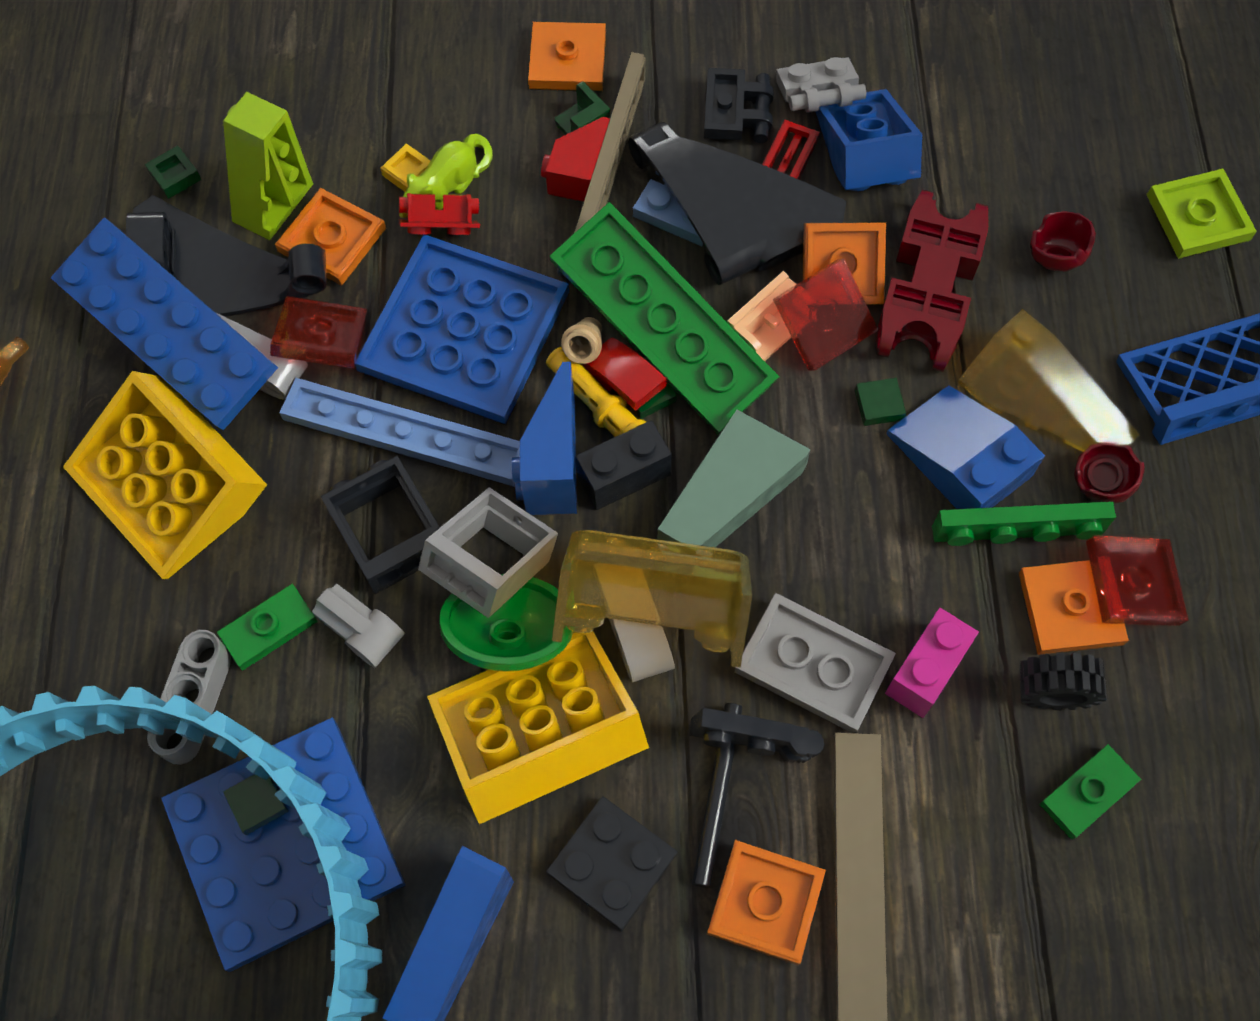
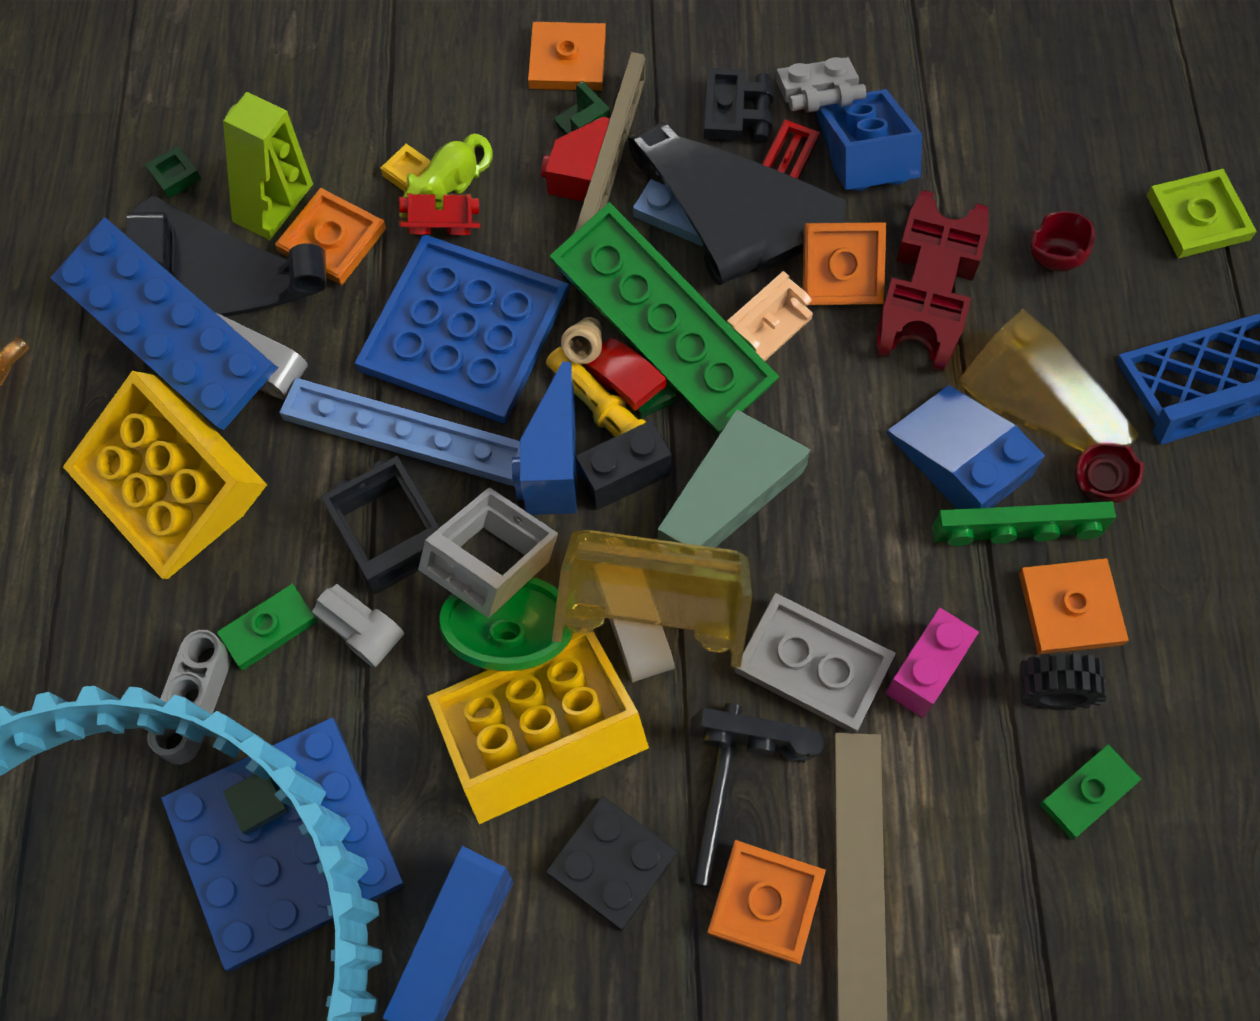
clear red tile [270,296,367,368] -> none
clear red tile [773,259,878,371] -> none
dark green tile [854,378,906,426] -> none
clear red tile [1086,535,1188,626] -> none

